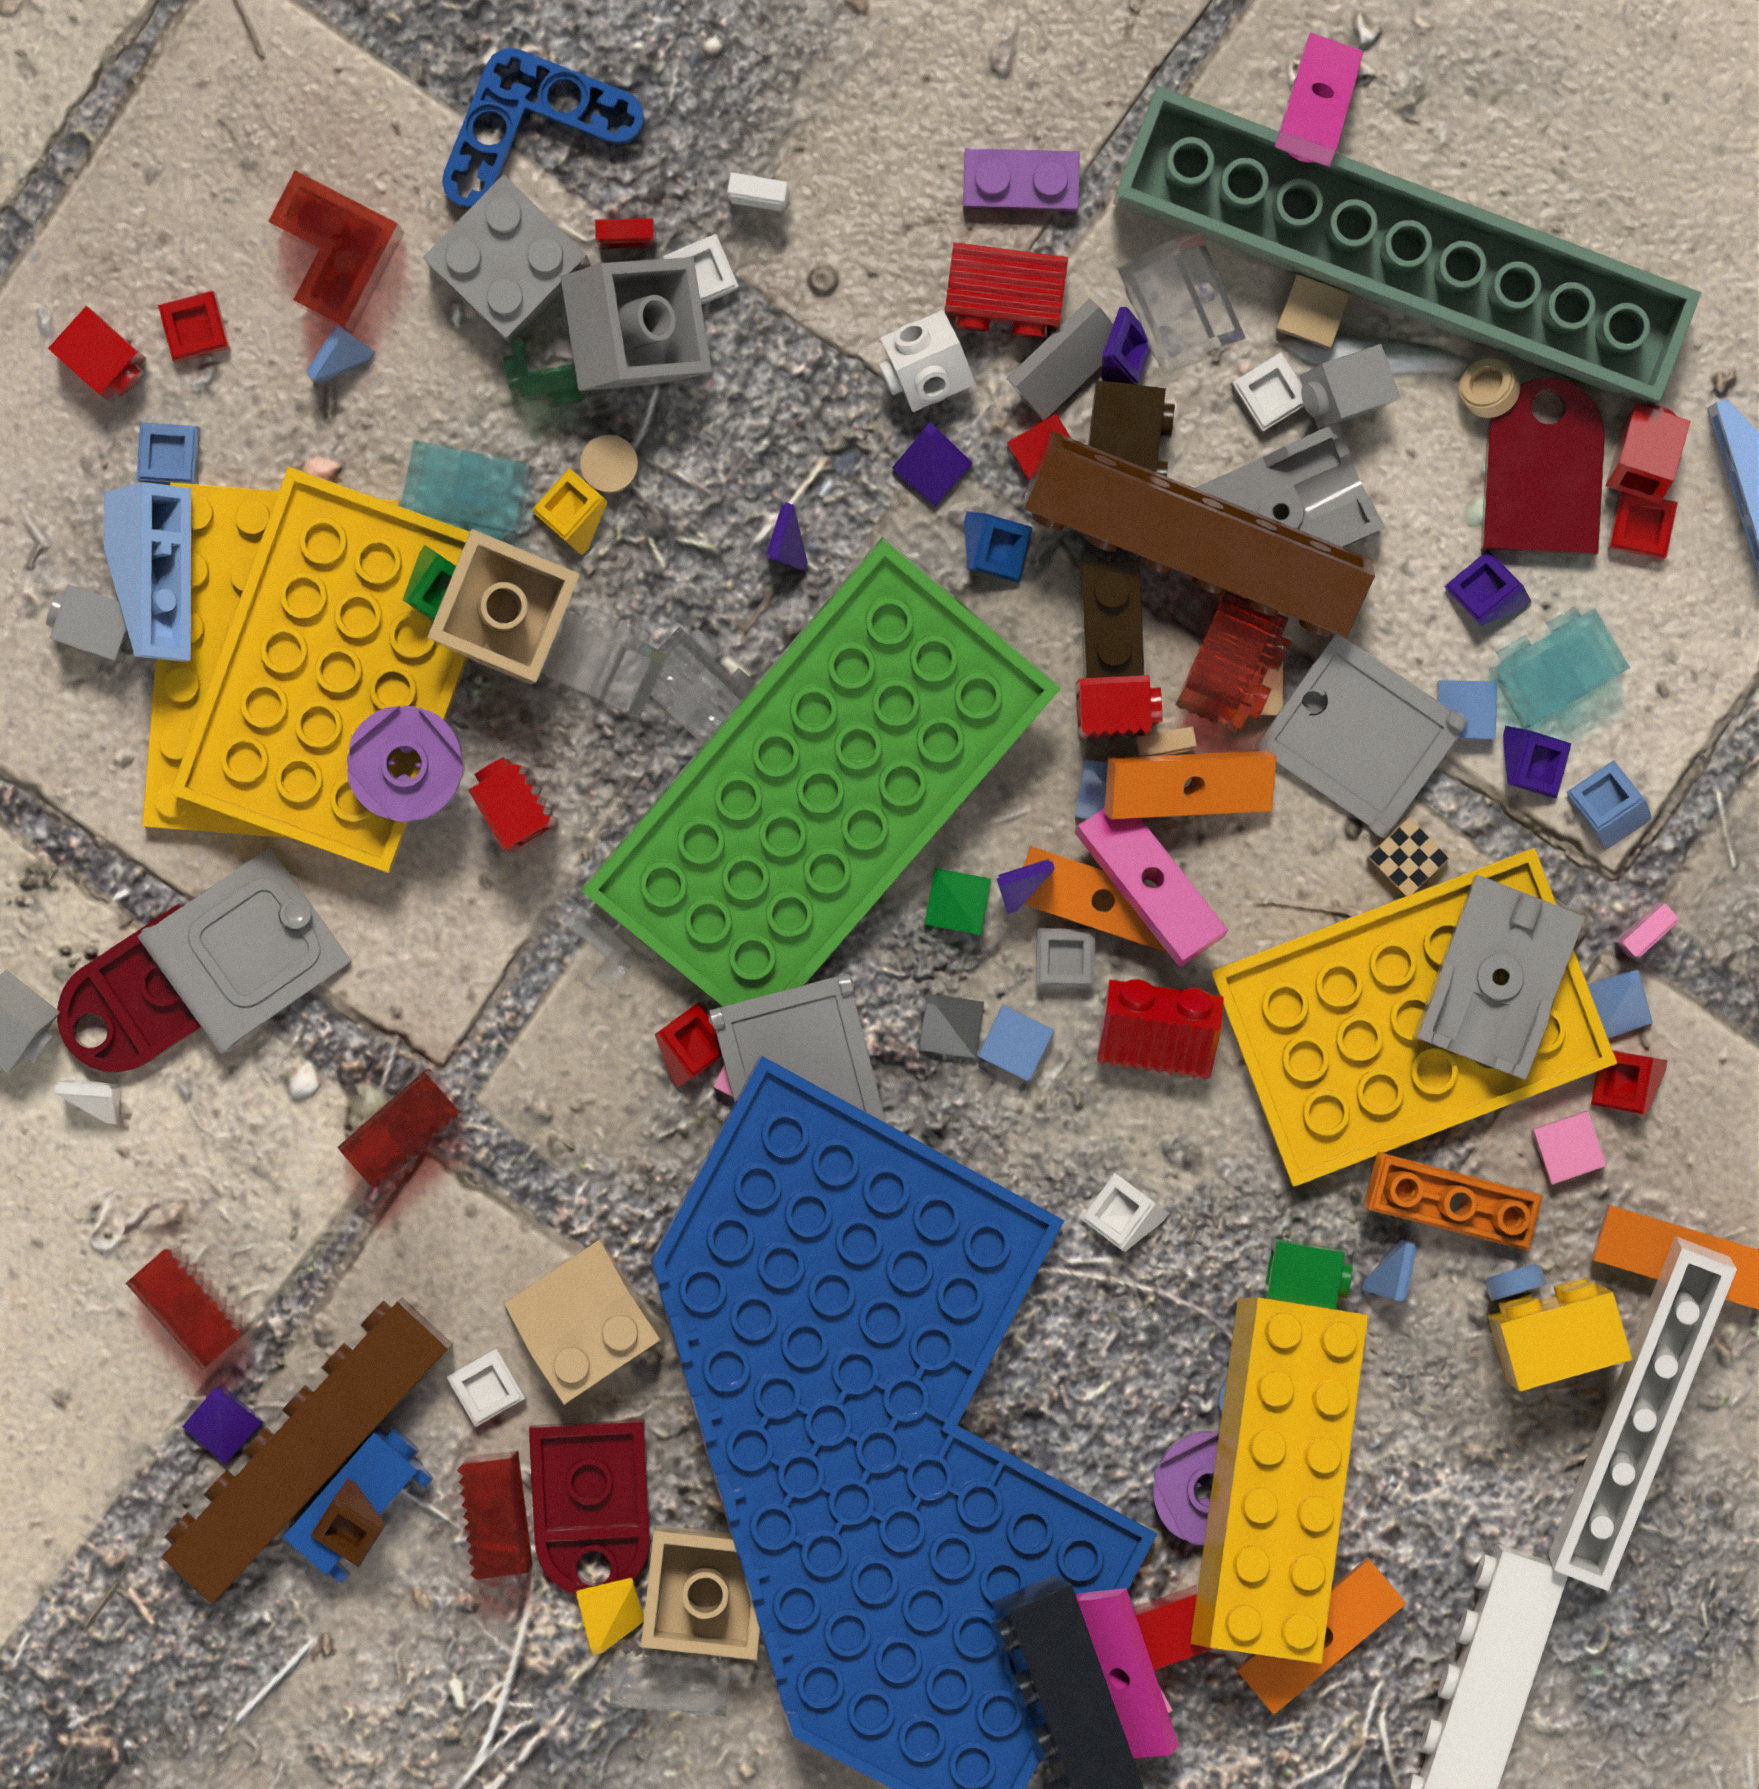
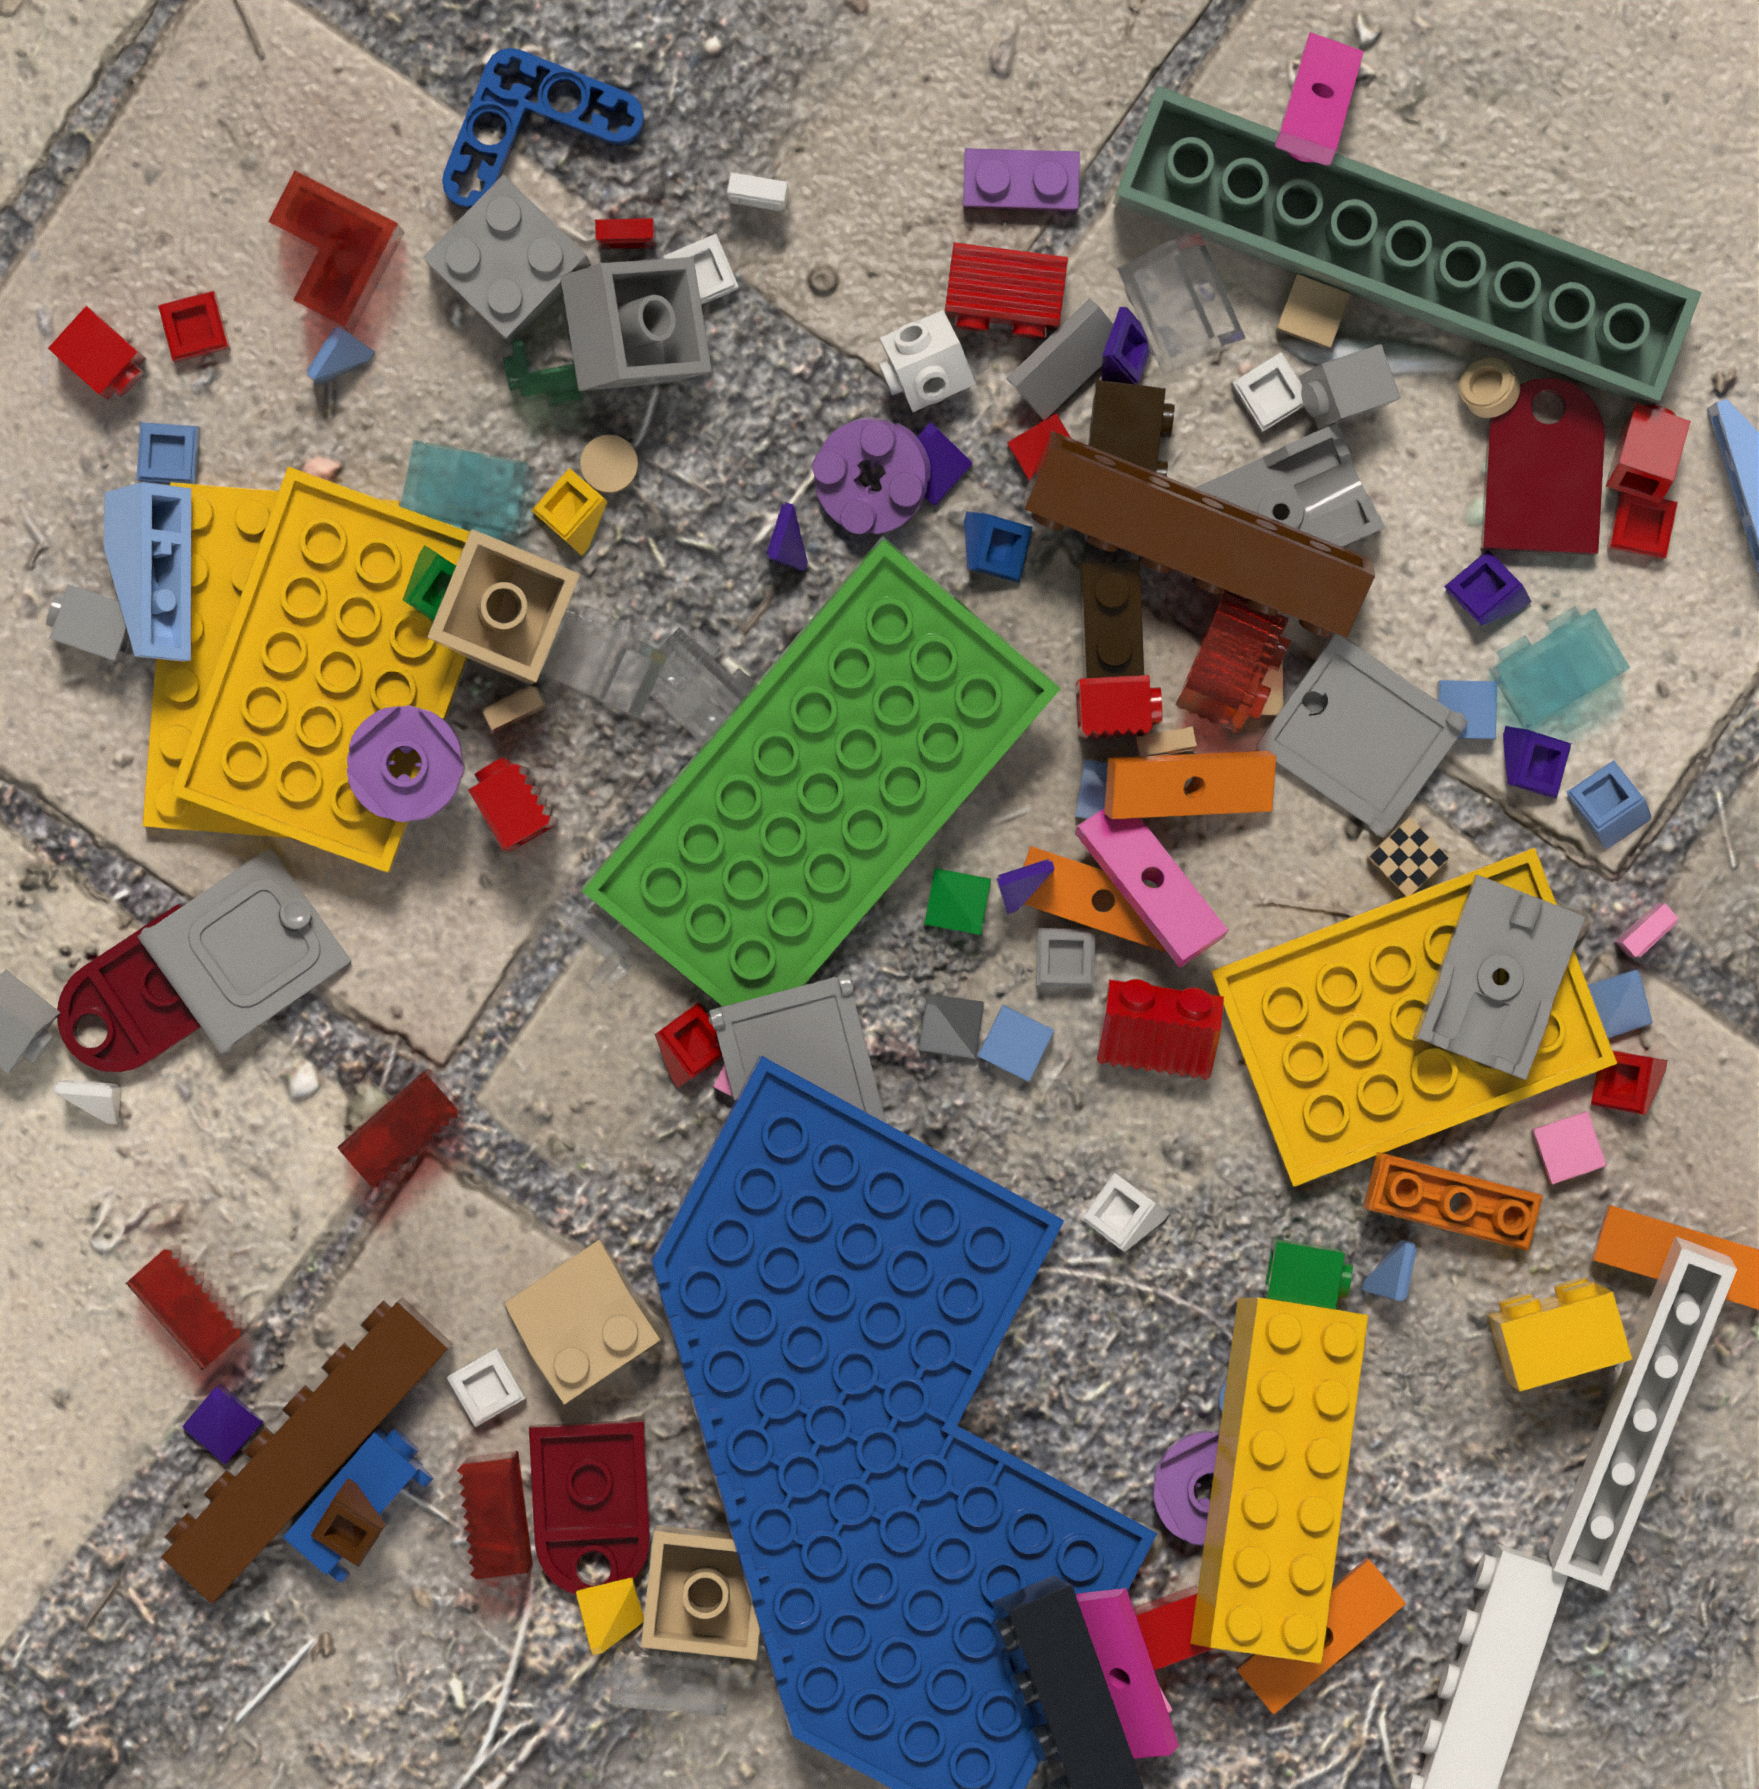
medium blue tile [1485,1263,1546,1301] -> none
none -> tan tile [483,686,548,732]
none -> medium lavender plate [812,417,931,534]

